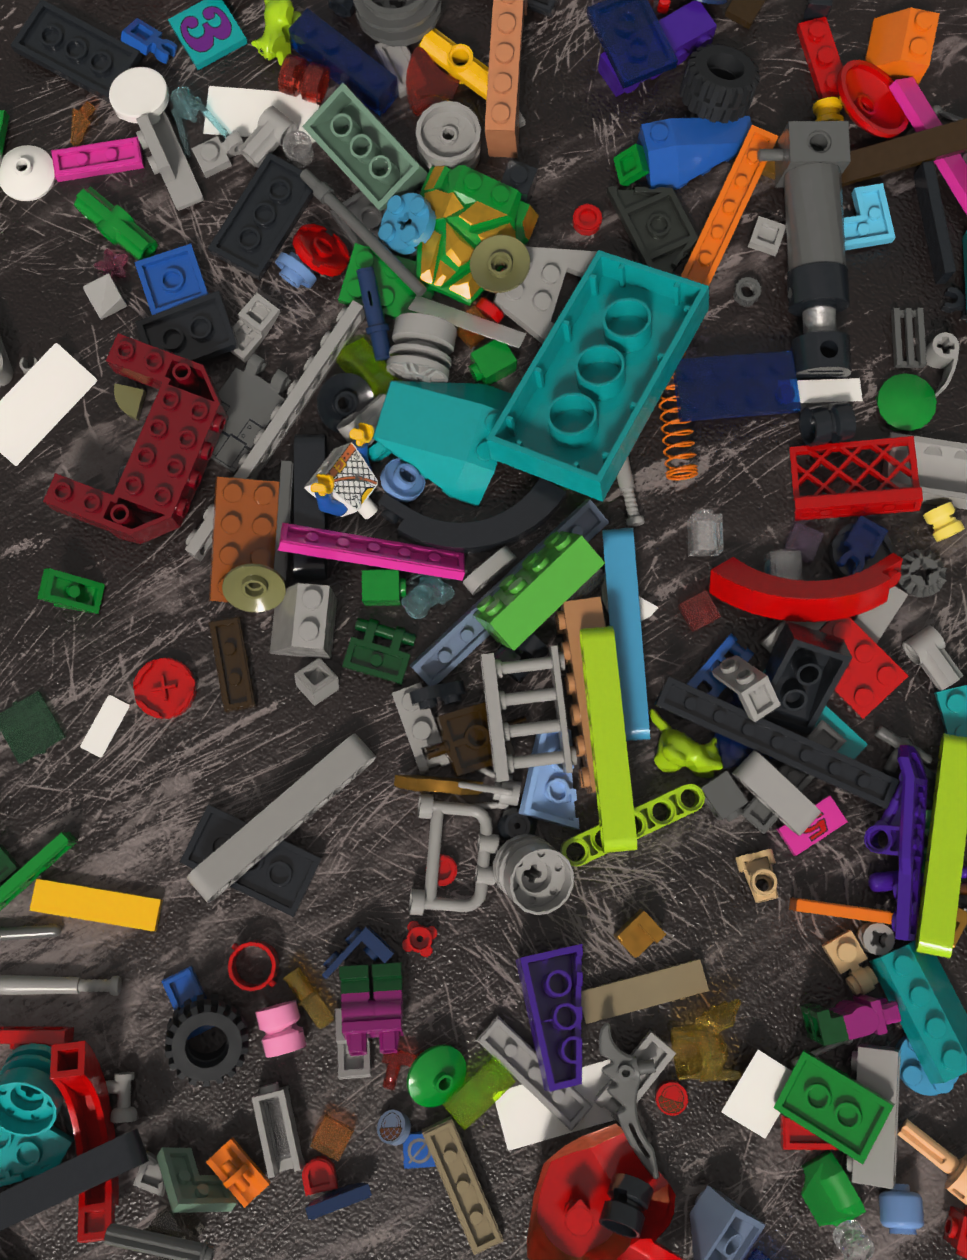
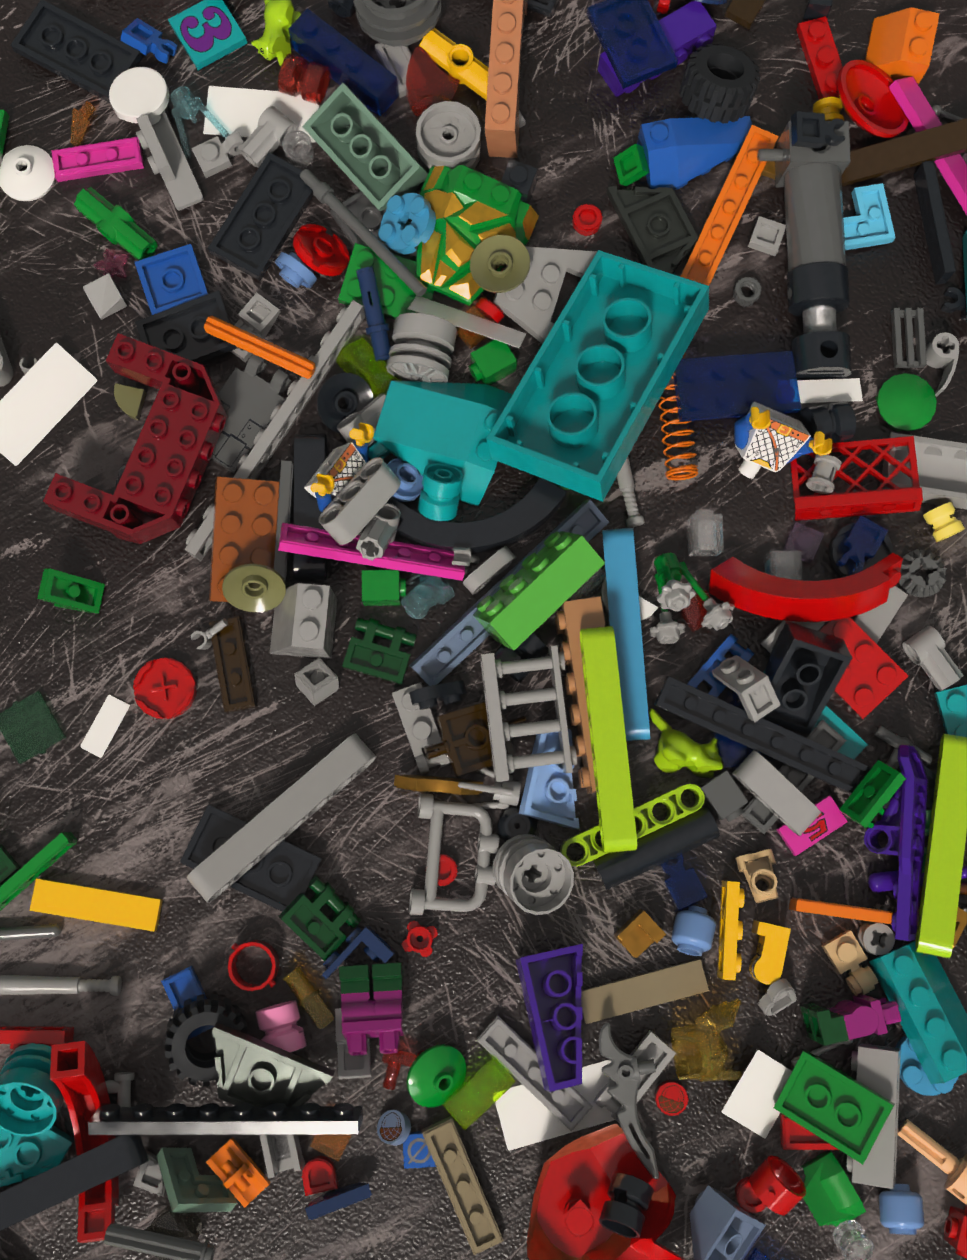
none -> black plate [88,1103,363,1135]
none -> light grey hand [191,619,228,650]
none -> orange axle [204,316,316,379]
none -> pearl dark grey wing [212,1022,335,1107]
none -> dark green plate [278,876,361,961]
none -> light grey beam [319,457,401,545]
none -> light grey piece [356,503,401,561]
none -> teal wheel [418,463,463,521]
none -> light grey hand [452,547,480,566]
none -> black brick [592,806,720,890]
none -> light grey plant [650,553,735,644]
none -> clear blue plate [659,855,707,912]
none -> medium blue head [672,906,716,956]
none -> yellow plate [717,880,745,981]
none -> torso [734,402,832,479]
none -> red tile [735,1176,766,1213]
none -> yellow leg [749,920,791,985]
none -> red piece [749,1155,806,1216]
none -> light grey tile [758,978,797,1016]
none -> black plate [791,111,845,149]
none -> light grey bush [806,455,842,494]
none -> green plate [839,760,906,828]

